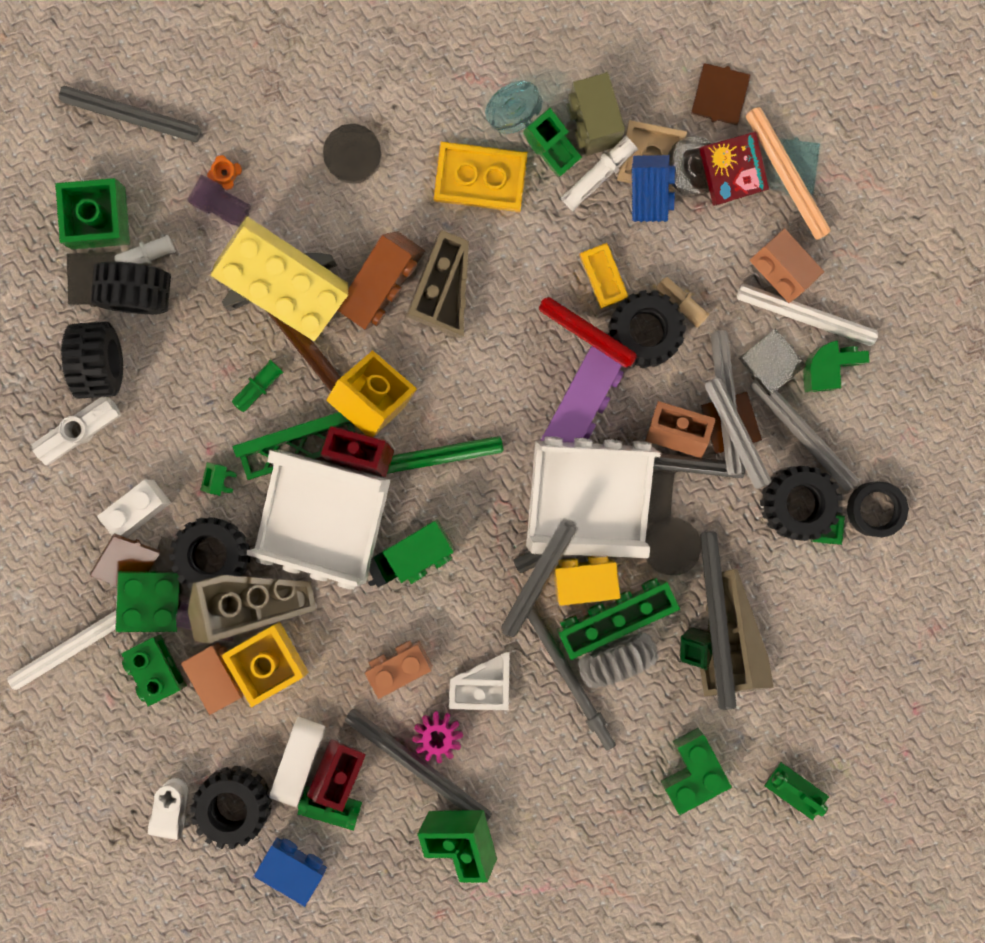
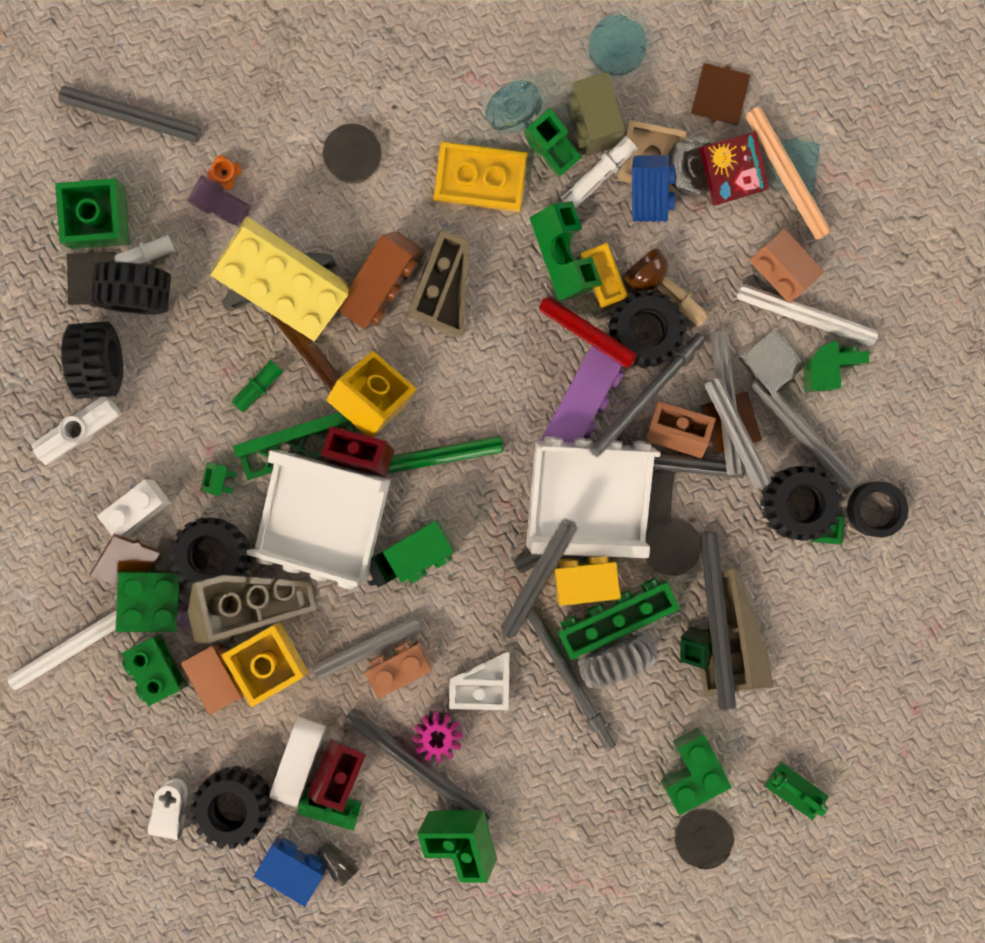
none -> light grey axle [313,616,422,679]
none -> clear smoke cone [317,841,360,886]
none -> green arch [529,201,602,301]
none -> clear light blue tile [588,15,647,76]
none -> dark grey bar [590,333,705,457]
none -> reddish brown hair [624,248,668,291]
none -> clear smoke tile [674,808,734,870]

